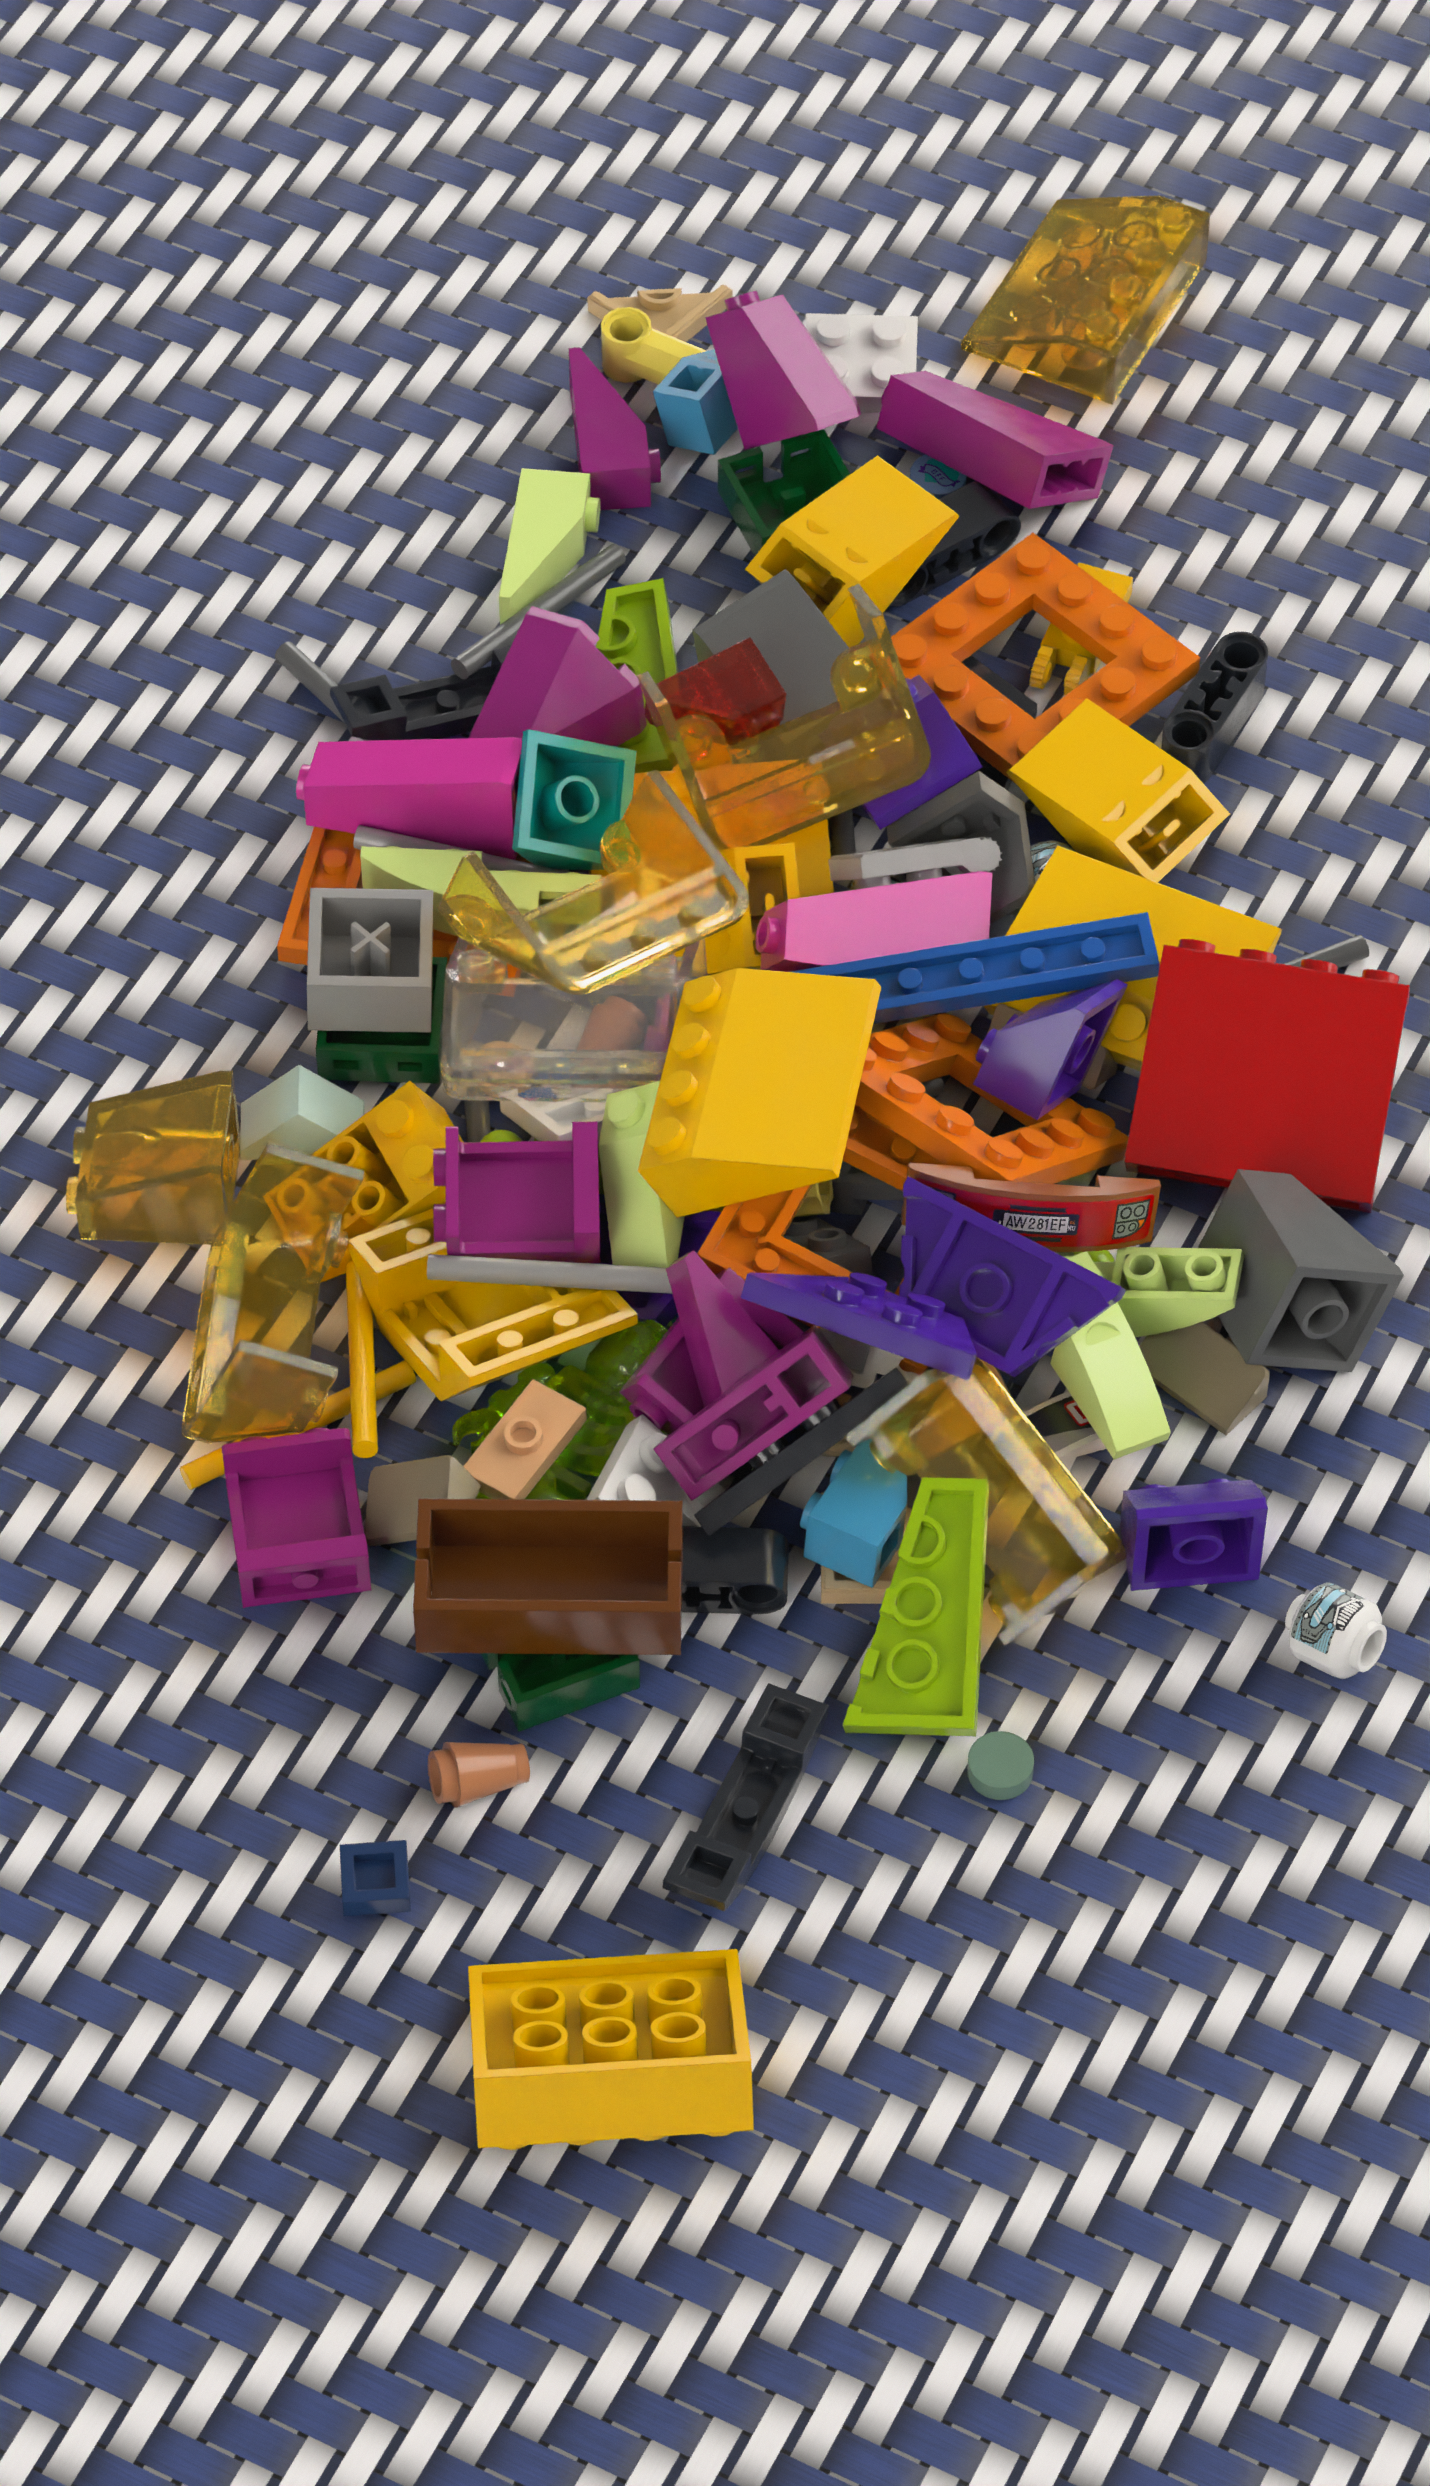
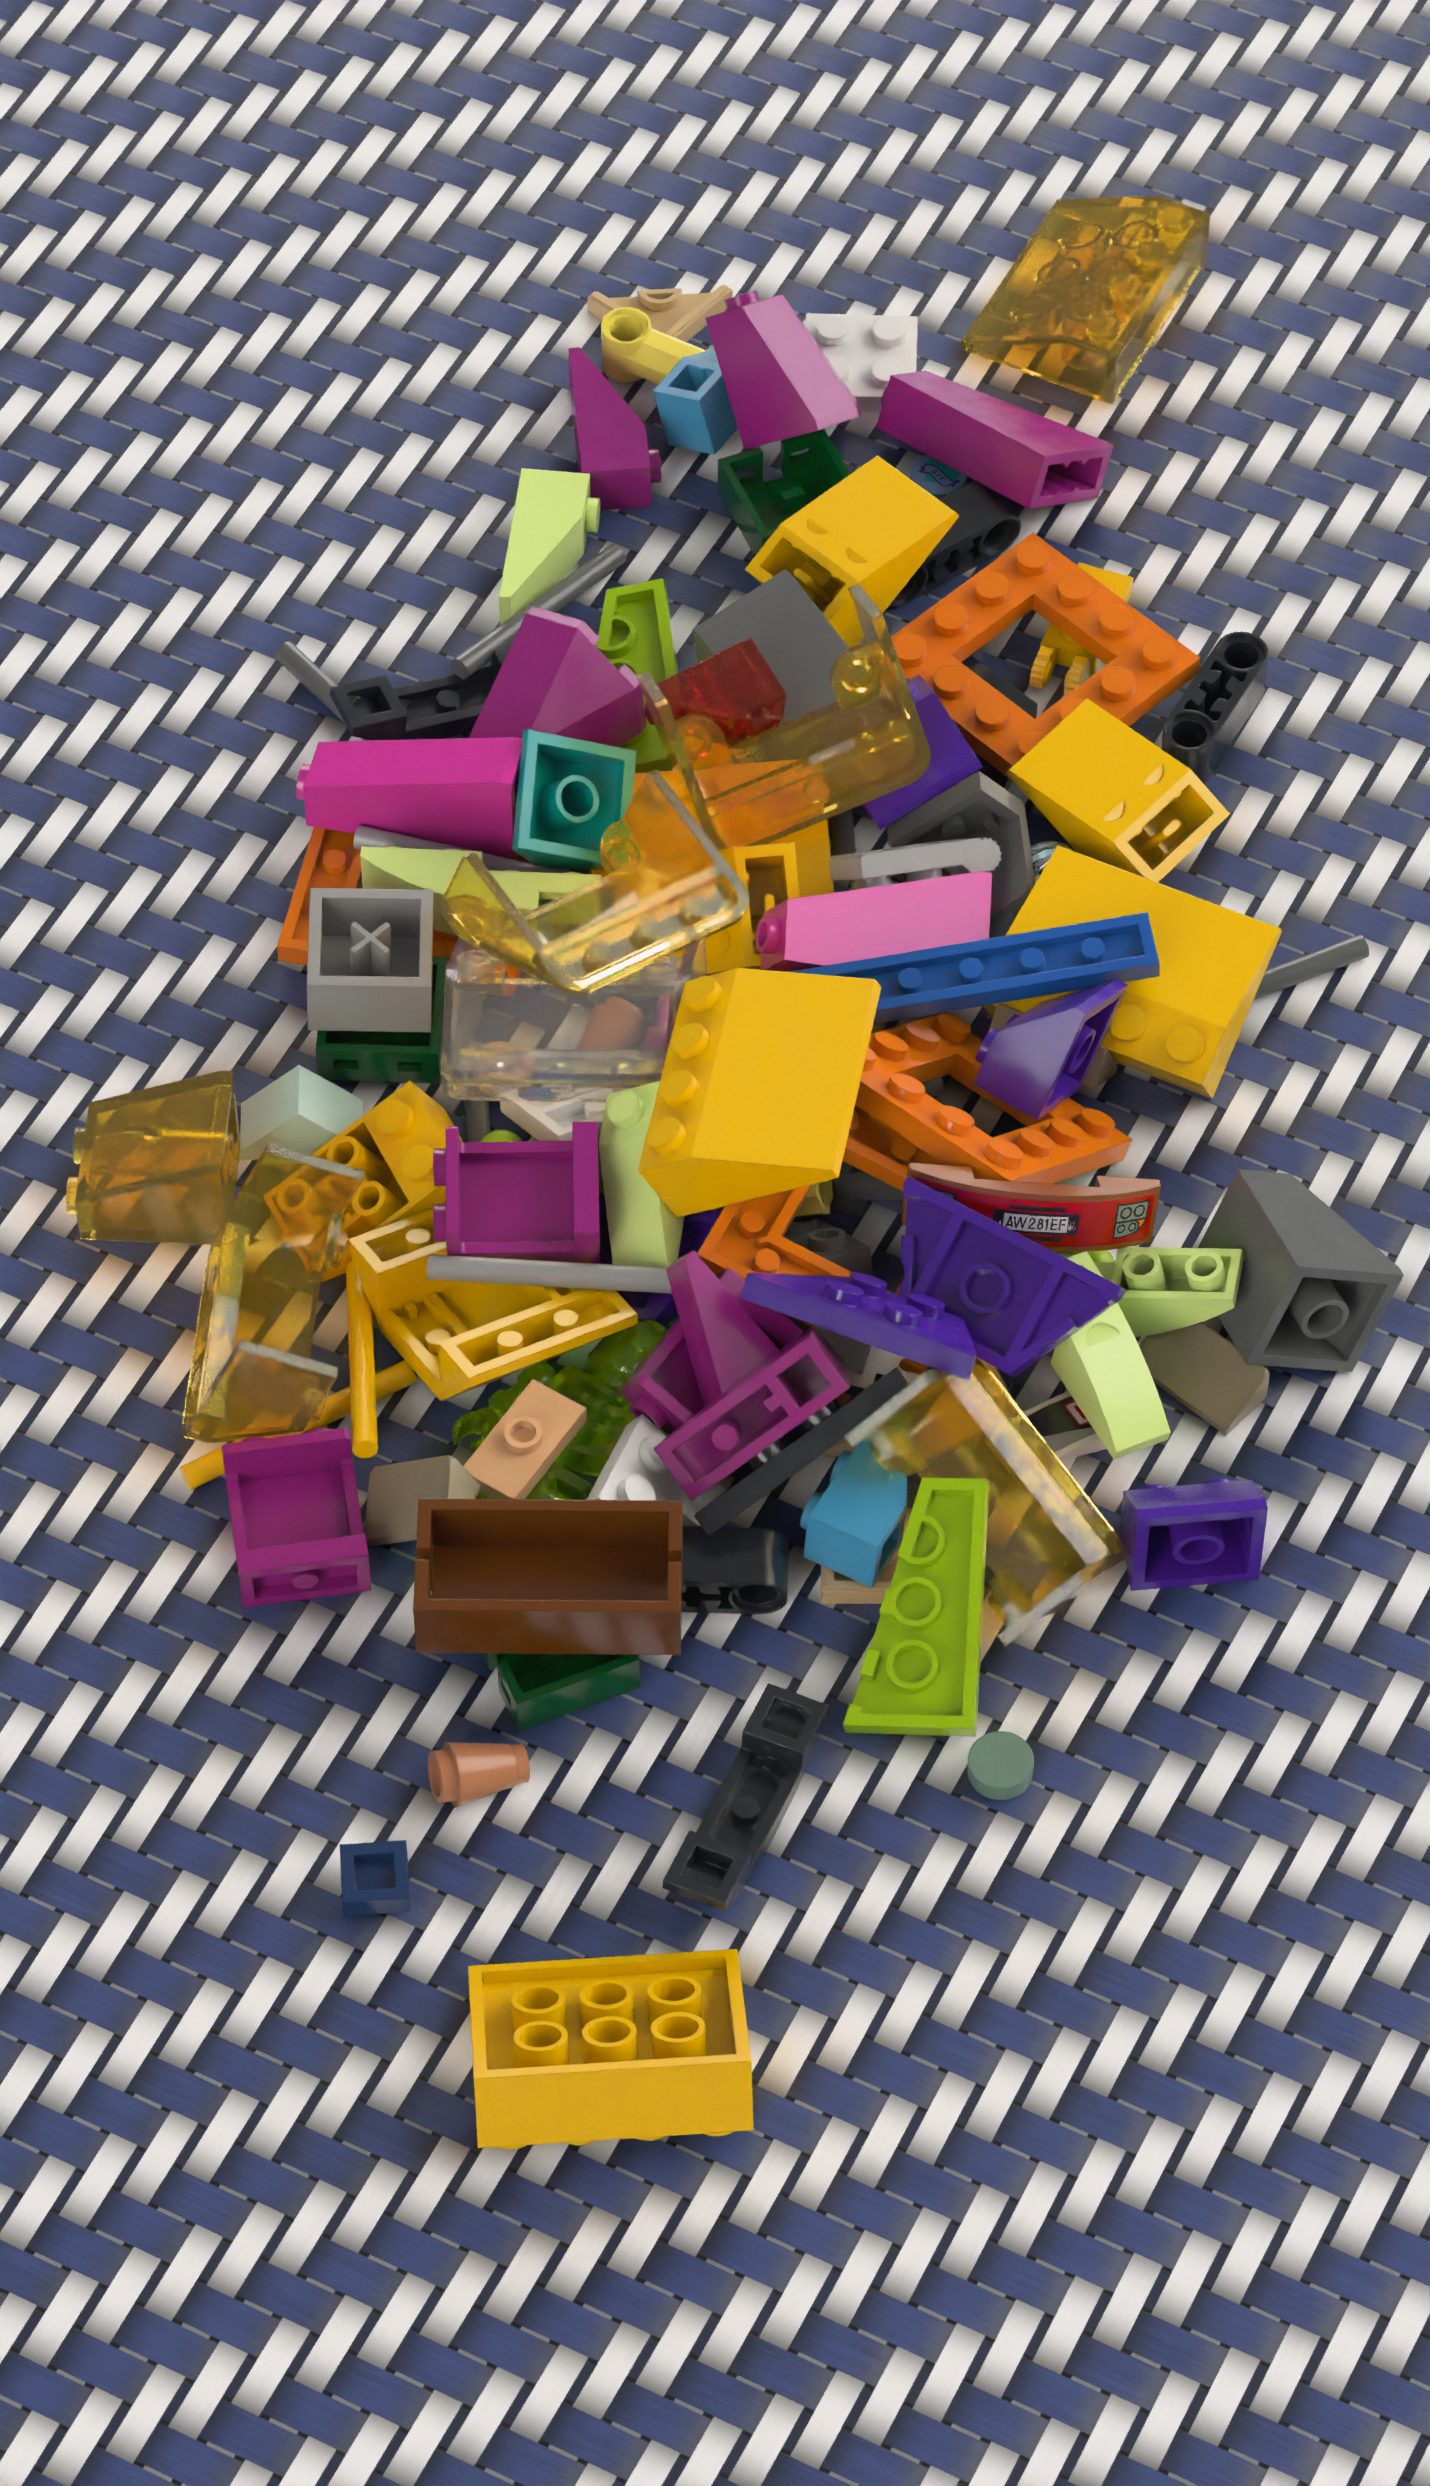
red panel [1124,939,1410,1213] -> none
white head [1285,1582,1387,1679] -> none

